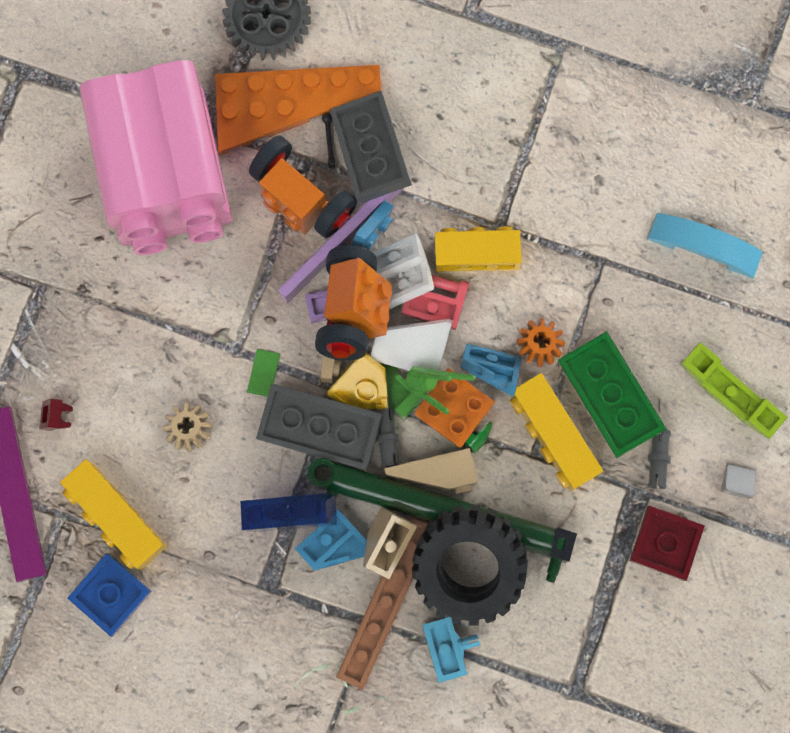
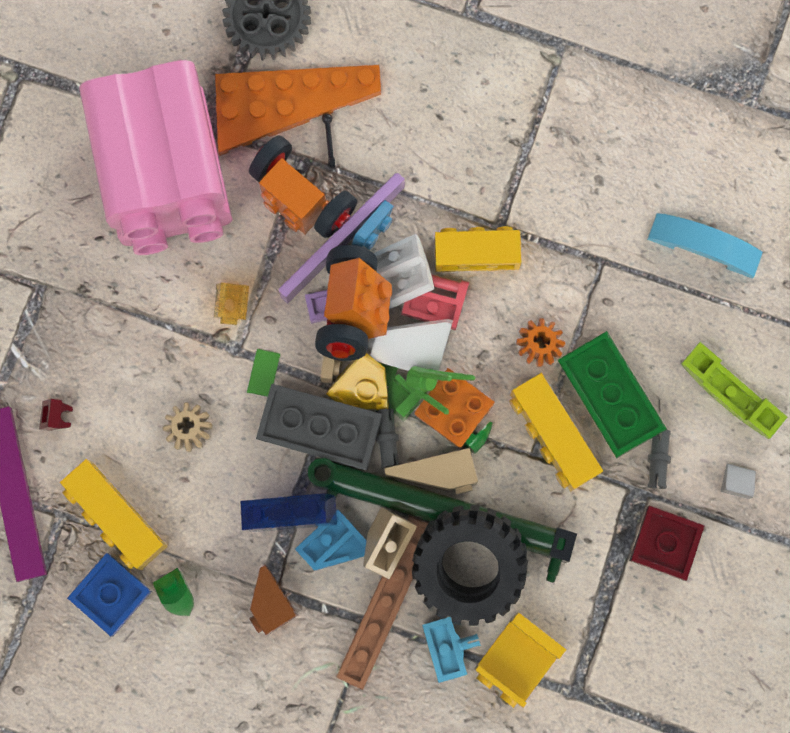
dark grey plate [330,91,412,204] -> none
dark azure wing [461,344,521,396] -> none
none -> green plate [153,568,194,616]
none -> clear yellow brick [214,283,249,325]
none -> dark orange slope [249,565,298,635]
none -> yellow panel [474,612,567,708]

